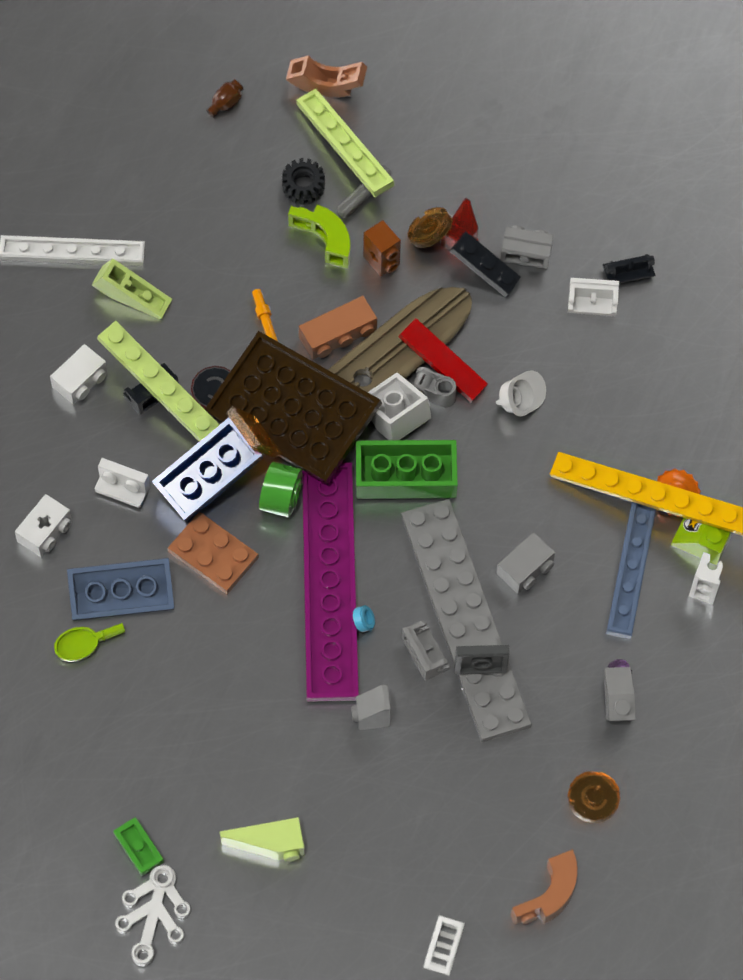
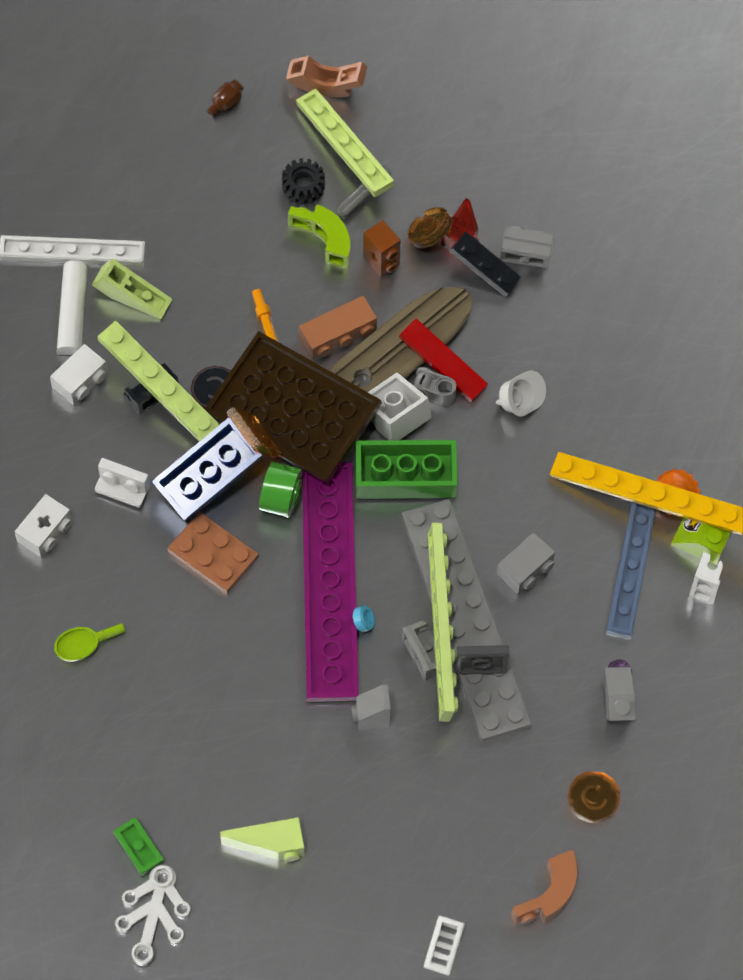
sand blue slope [67,558,174,620] -> none
white hinge [568,278,619,316] -> none
black hinge [603,254,656,284] -> none
none -> white brick [57,261,88,355]
none -> yellowish green plate [427,523,458,722]

